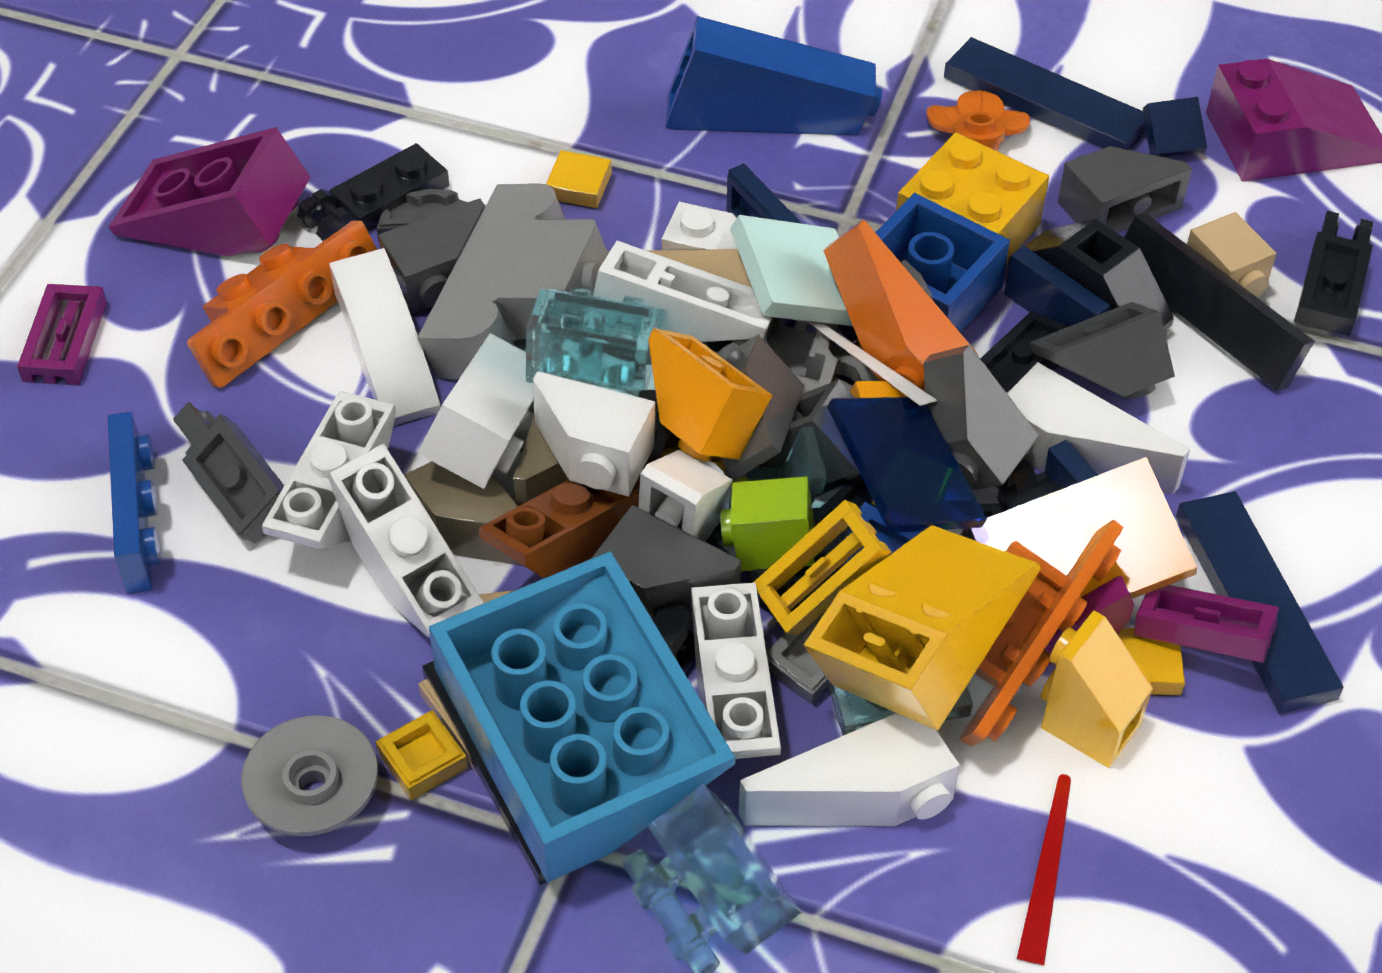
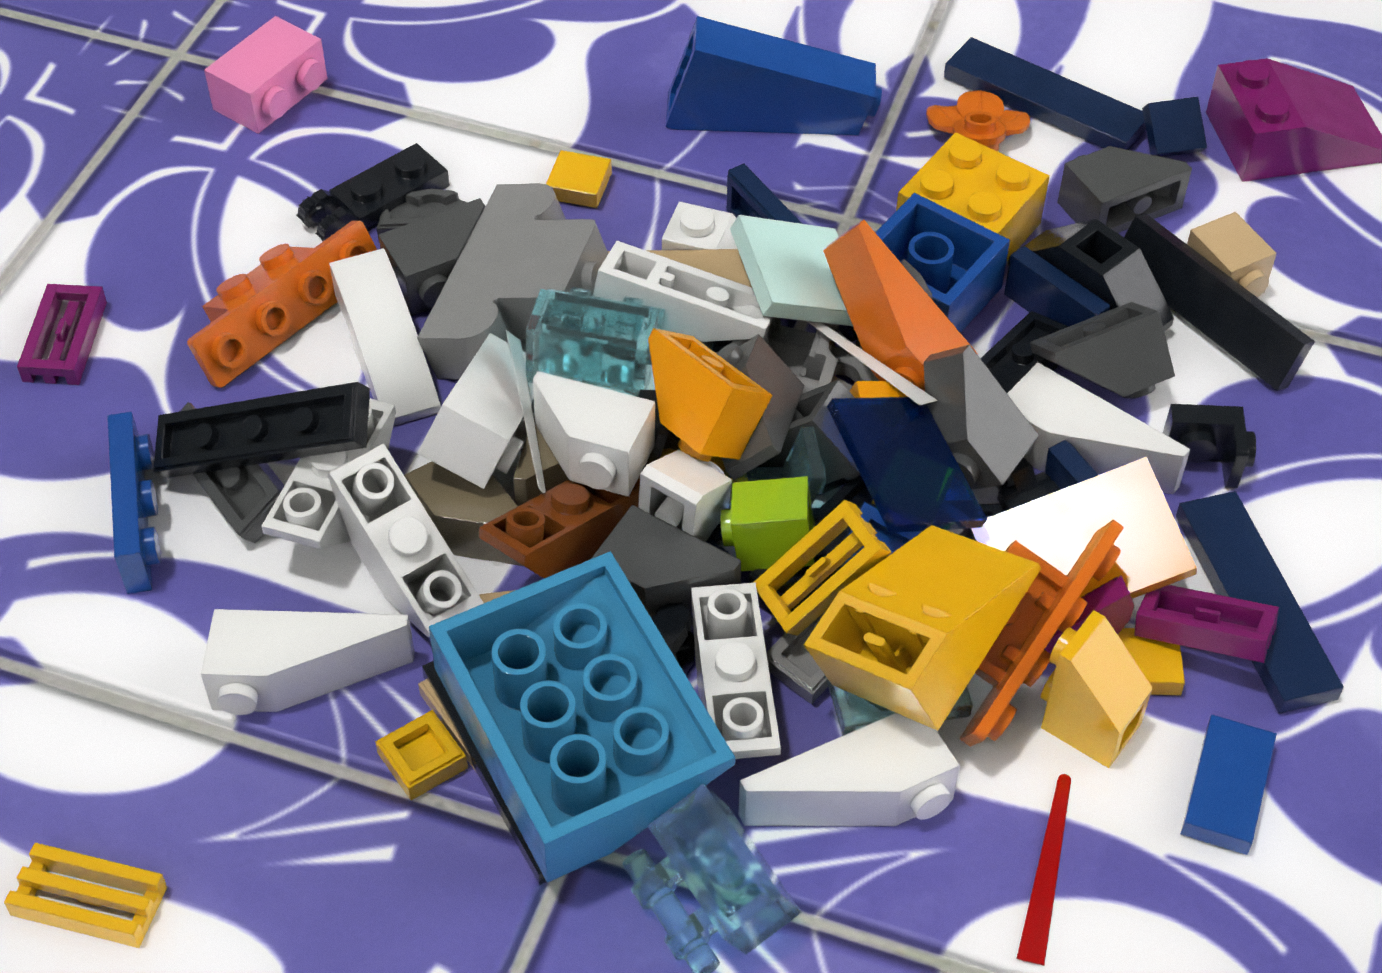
magenta slope [109,127,311,256] -> none
light grey dish [241,715,378,836] -> none
black hinge [1294,211,1374,336] -> none
none -> yellow tile [4,843,168,948]
none -> black tile [153,382,370,478]
none -> white slope [201,609,415,715]
none -> bright pink brick [204,16,328,134]
none -> white sticker [506,330,546,493]
none -> black bracket [1162,404,1256,488]
none -> blue tile [1180,714,1277,855]

